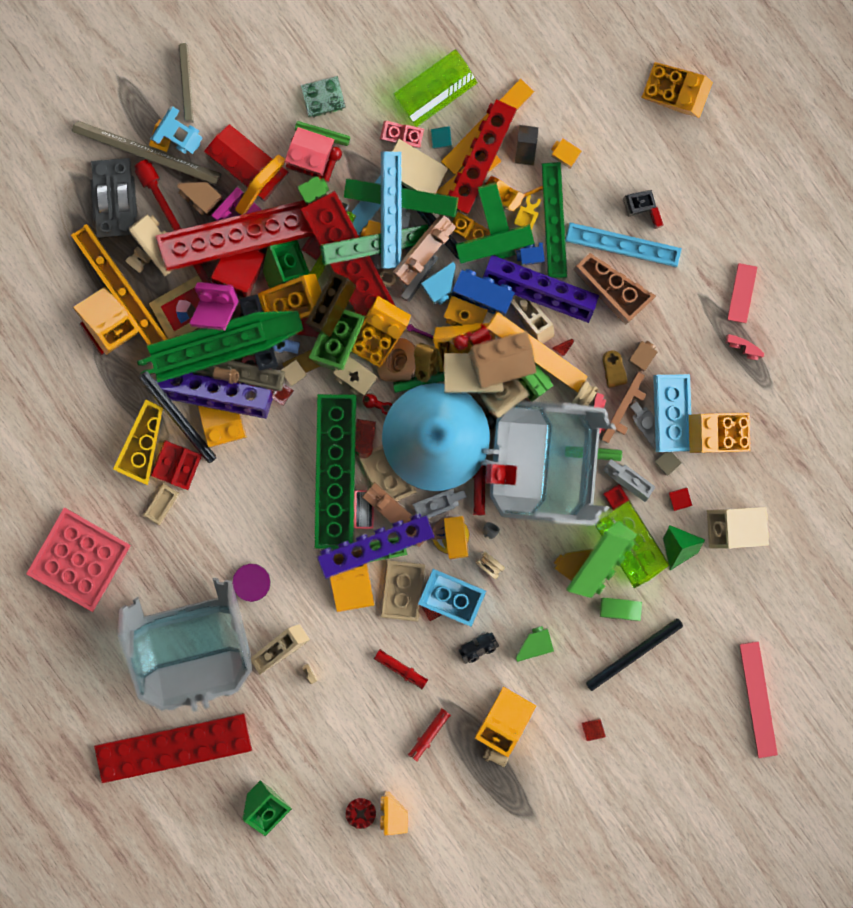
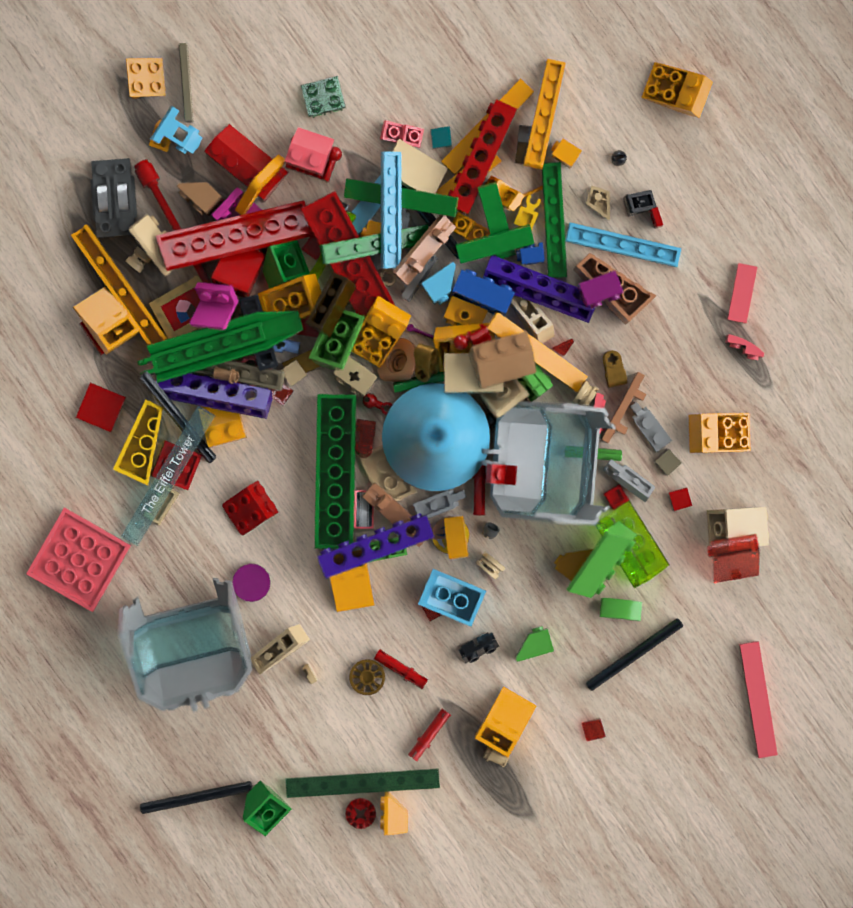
dark tan tile [72,121,222,184] -> none
red plate [94,713,253,783] -> none
bright green axle [295,121,350,146] -> none
bright green brick [298,176,329,205] -> none
tan tile [380,560,425,622] -> none
clear neon green slope [393,49,478,127] -> none
medium nougat brick [628,341,658,371] -> none
medium azure tile [653,374,691,452] -> none
green slope [663,525,705,571] -> none
none -> red tile [76,382,126,433]
none -> clear light blue tile [121,406,215,546]
none -> light orange hinge [126,58,166,99]
none -> black axle [140,781,253,814]
none -> red bracket [222,480,279,535]
none -> clear green tile [286,768,440,798]
none -> pearl gold wheel [349,659,385,695]
none -> light orange tile [523,59,566,170]
none -> magenta brick [577,271,624,309]
none -> tan piece [586,185,610,220]
none -> black hinge [611,150,627,166]
none -> clear red door [707,533,760,583]

